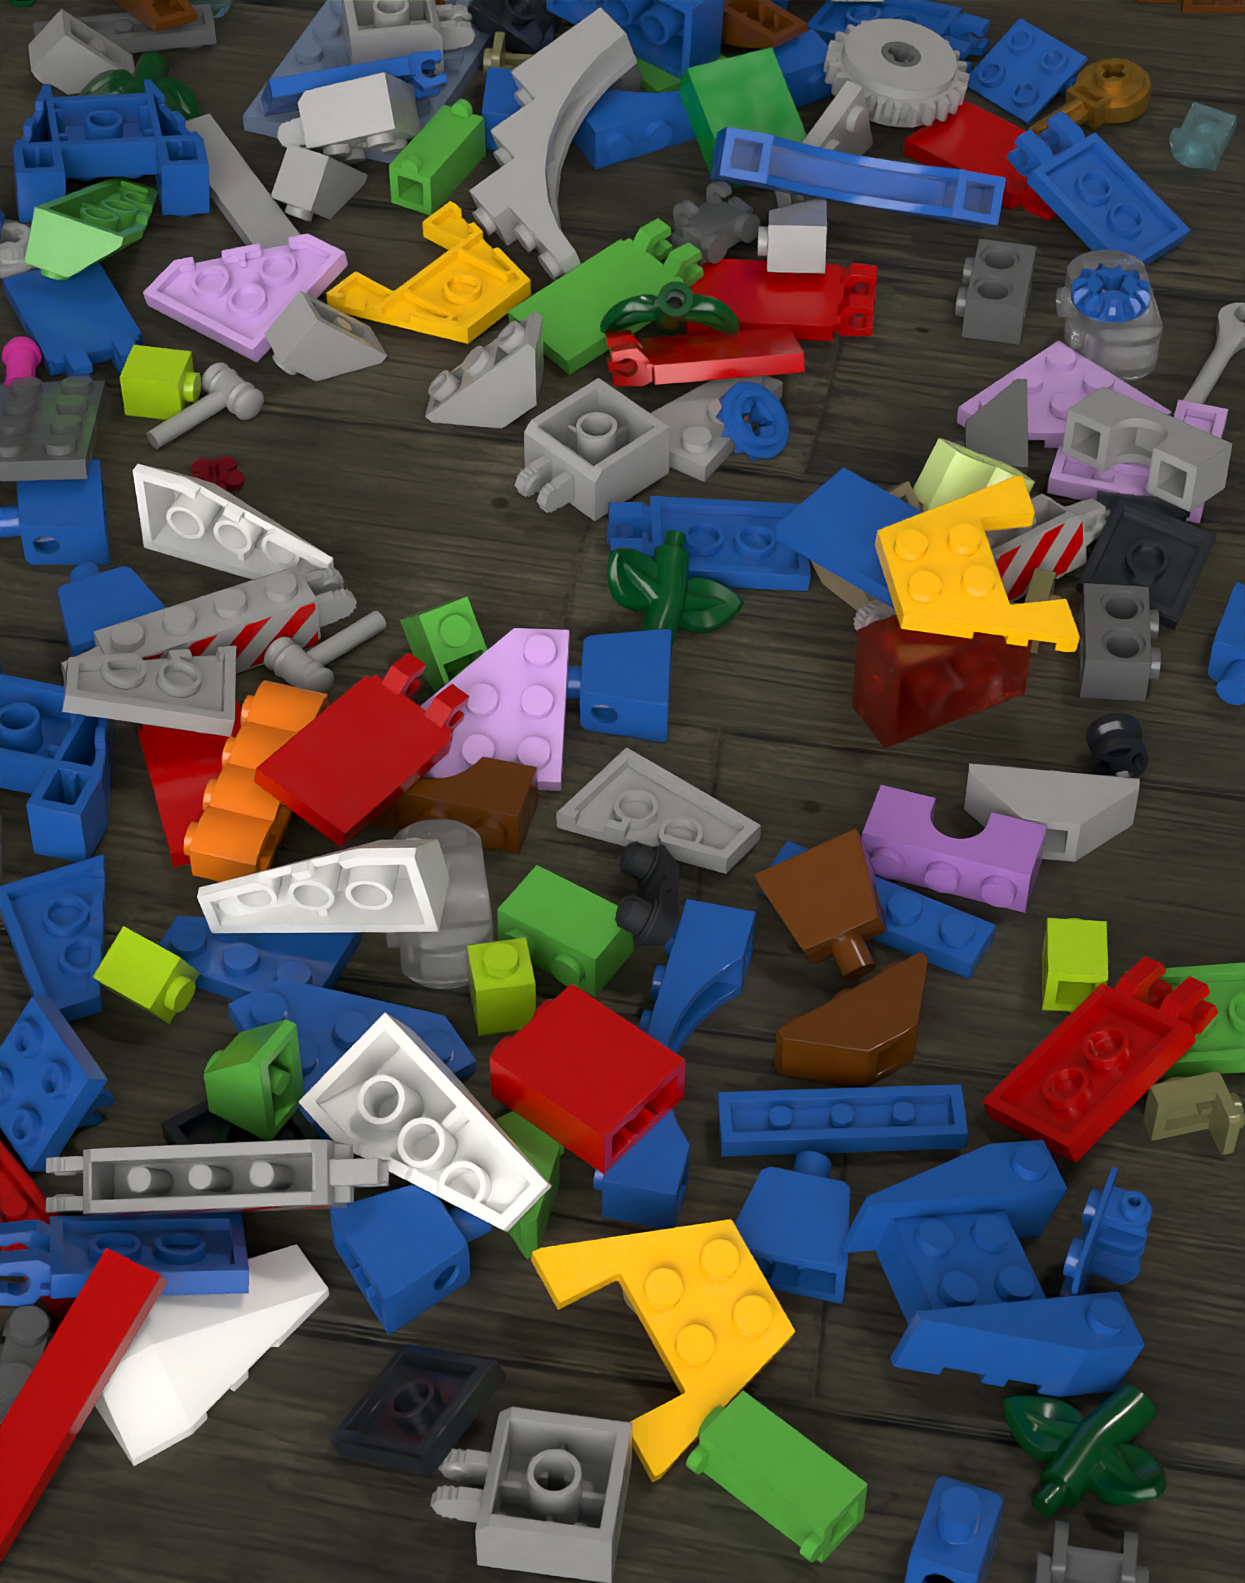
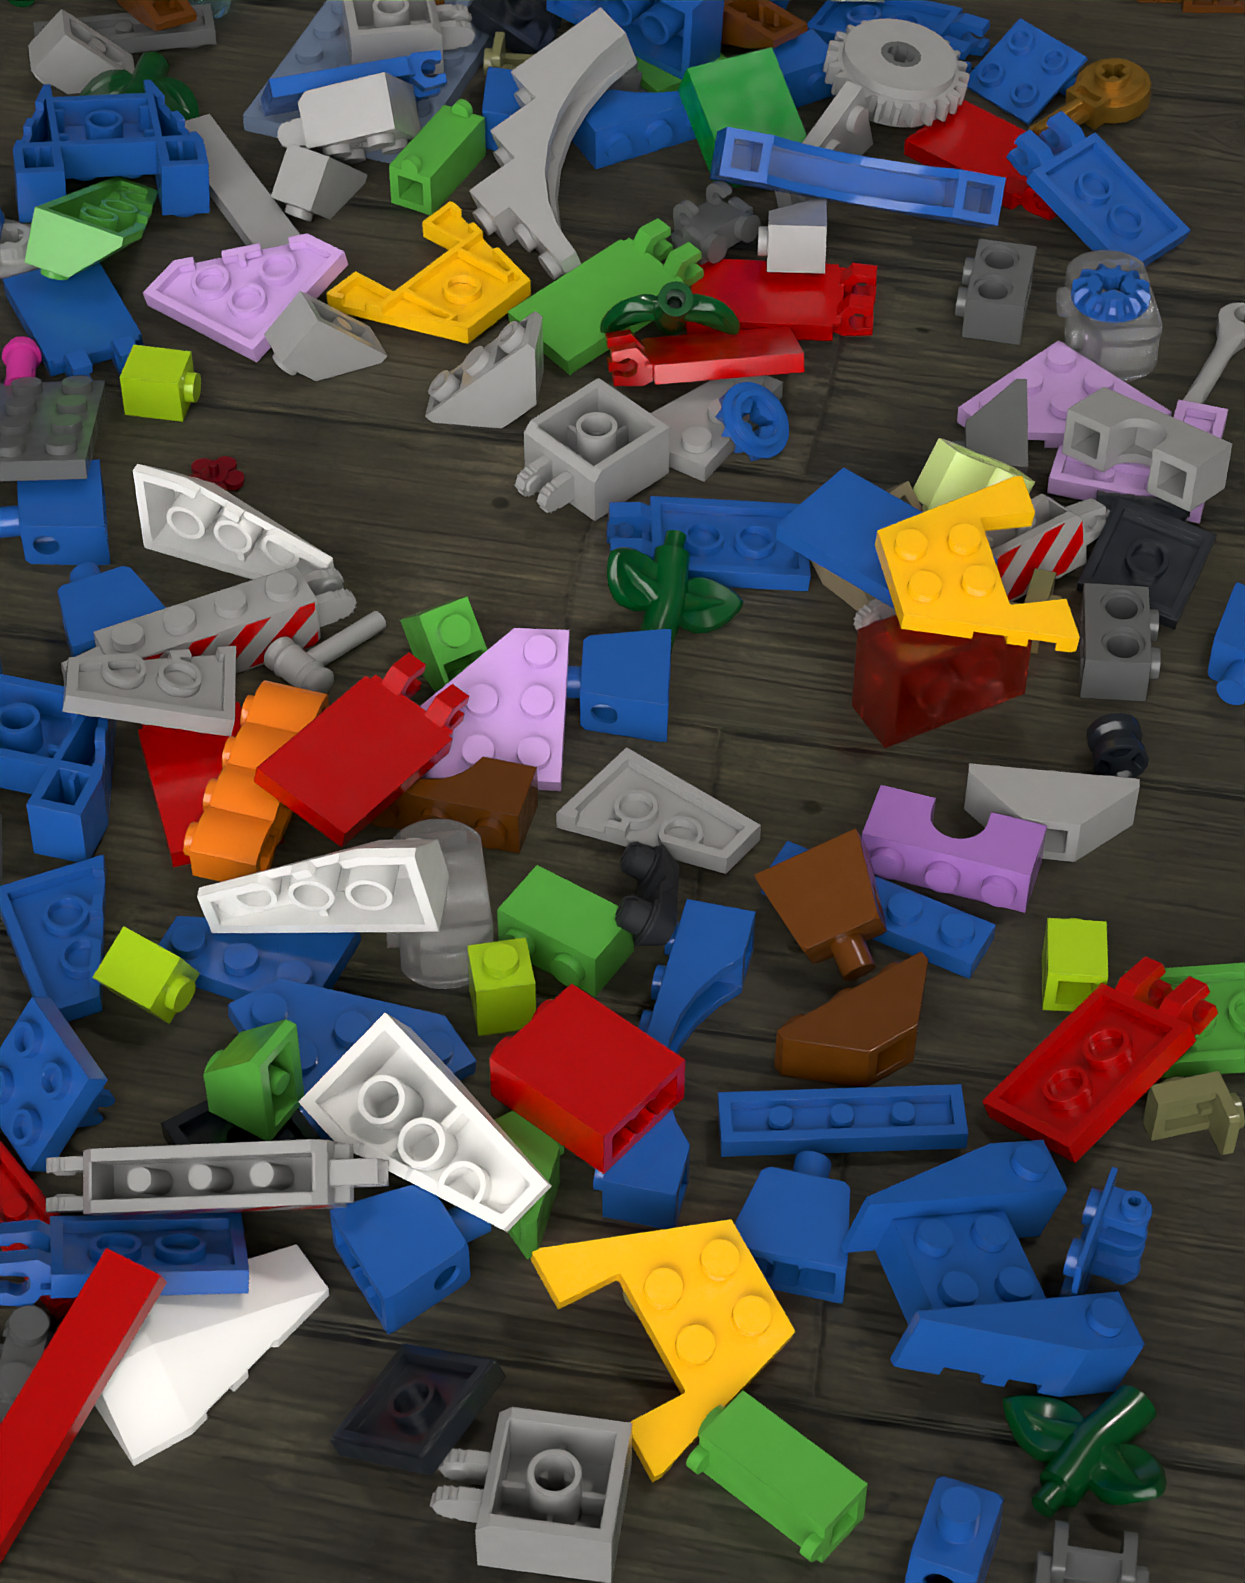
light grey piece [146,362,264,450] -> none
clear light blue bracket [1169,102,1237,171] -> none

